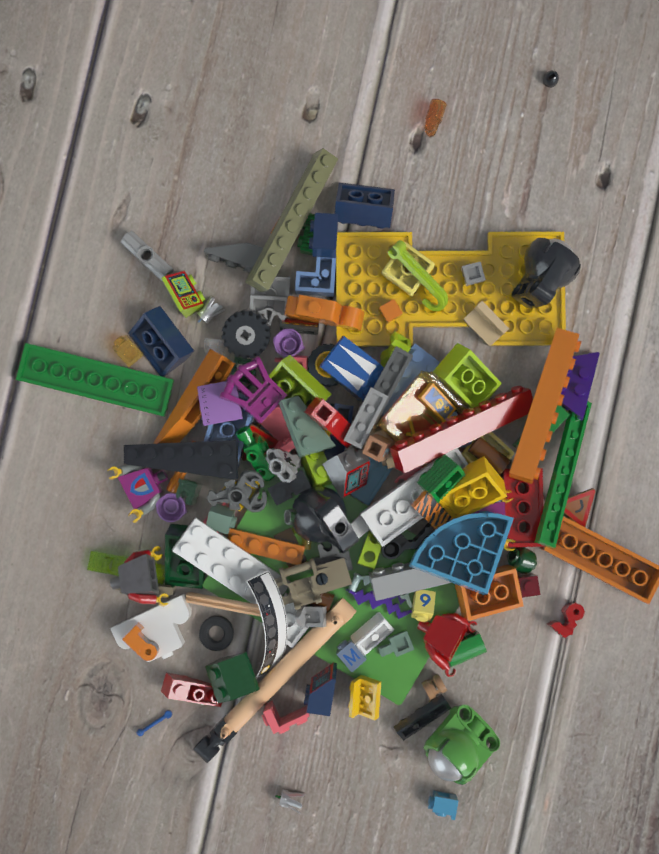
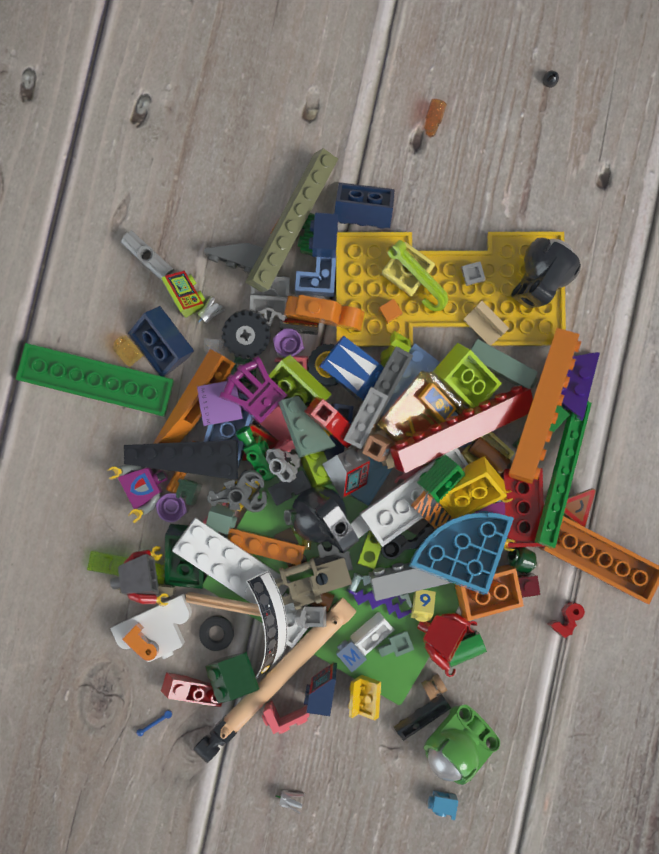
none -> sand green brick [470,339,538,389]

